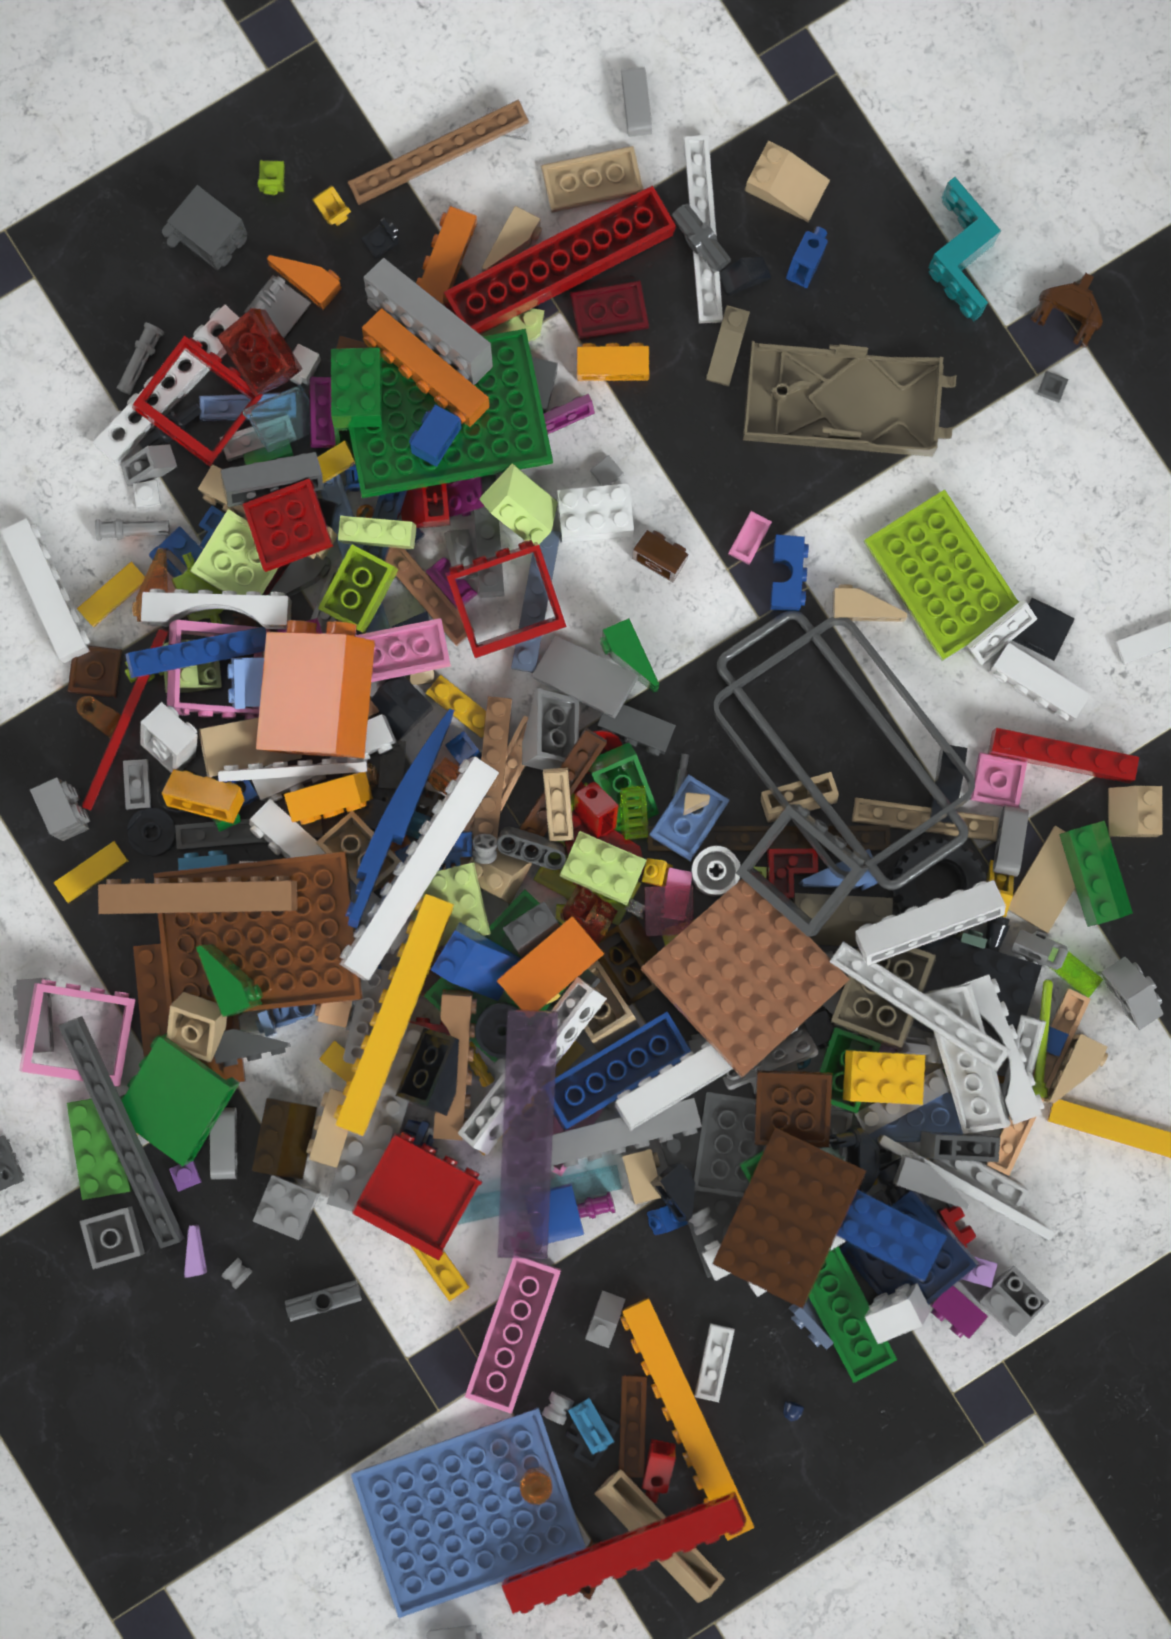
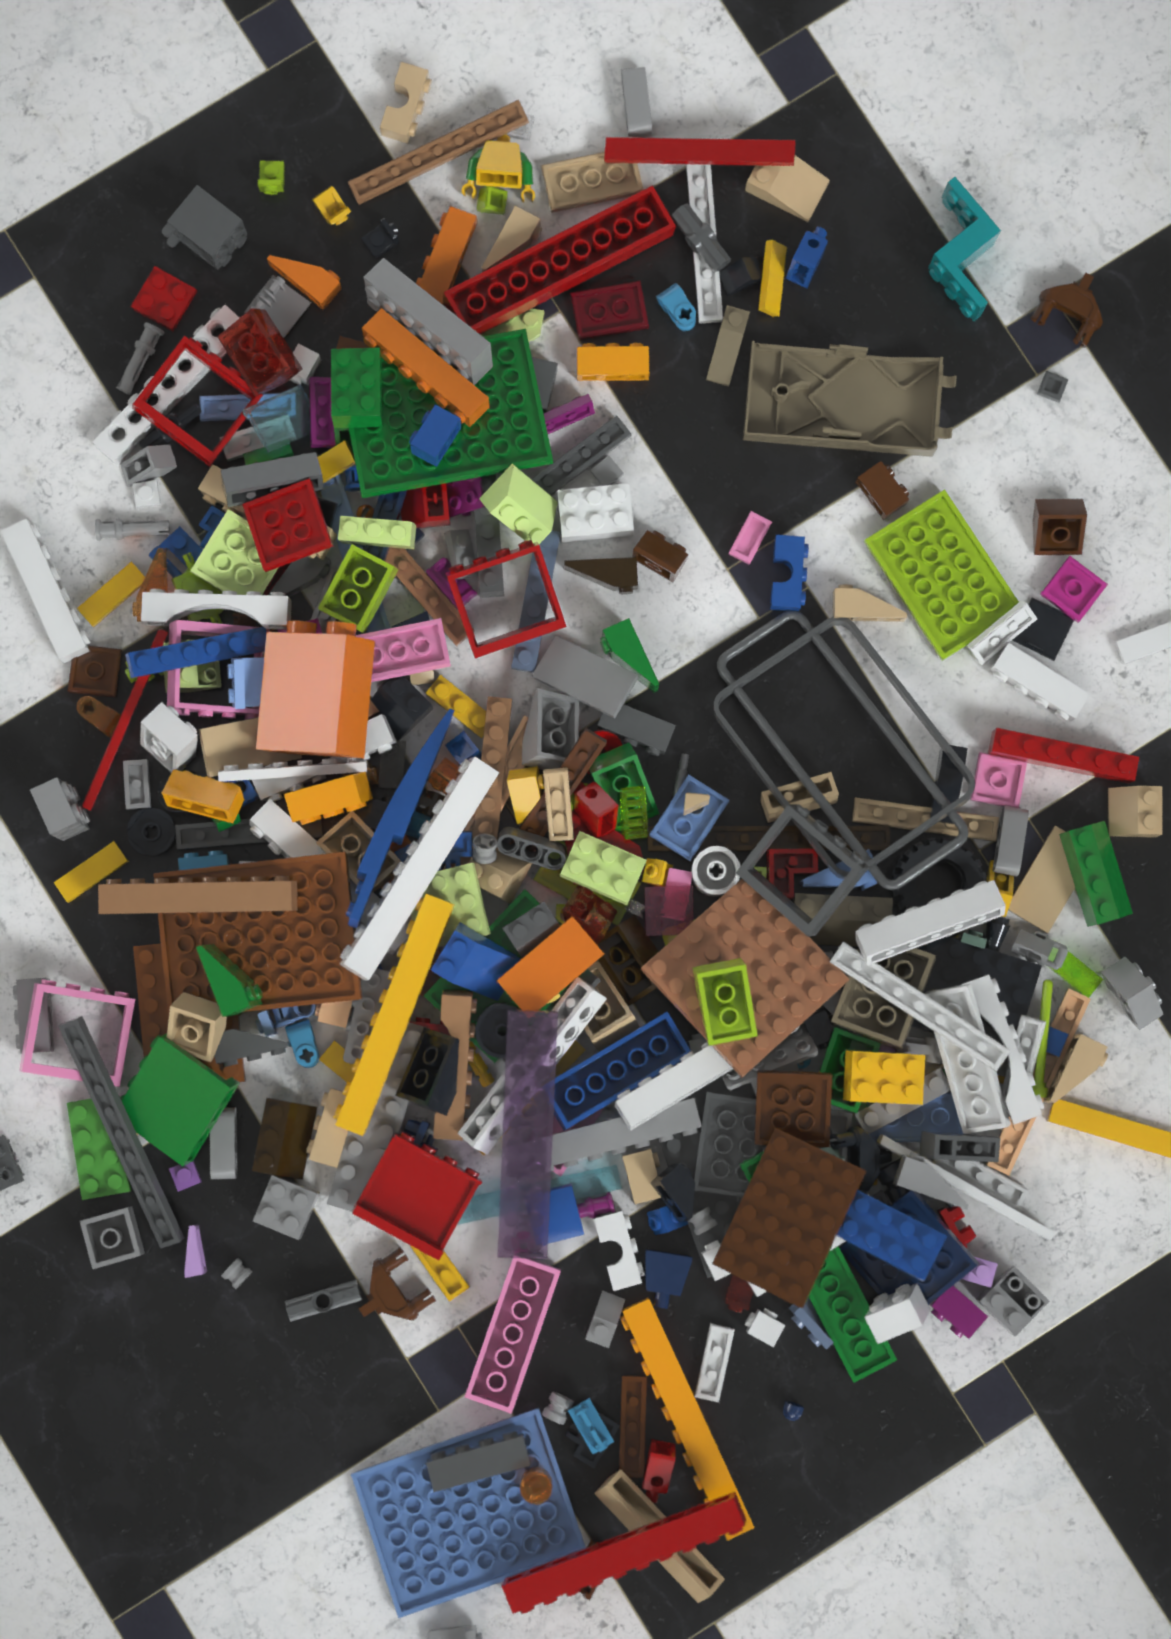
none -> red plate [131,266,197,332]
none -> dark azure piece [285,1019,320,1068]
none -> reddish brown connector [359,1247,436,1321]
none -> tan arch [380,62,432,144]
none -> dark grey brick [426,1431,531,1492]
none -> yellow torso [462,134,535,203]
none -> lime slope [476,186,508,215]
none -> yellow slope [507,766,545,824]
none -> dark grey plate [532,415,631,496]
none -> dark brown slope [564,557,638,594]
none -> white arch [594,1210,645,1291]
none -> red tile [604,137,796,166]
none -> dark blue torso [645,1249,692,1309]
none -> dark azure piece [656,283,696,331]
none -> lime slope [692,958,758,1046]
none -> clear red bracket [724,1274,753,1313]
none -> white brick [745,1308,785,1347]
none -> yellow tile [758,240,787,317]
none -> reddish brown brick [856,461,909,521]
none -> reddish brown slope [1033,499,1087,555]
none -> dark pink plate [1040,556,1108,623]

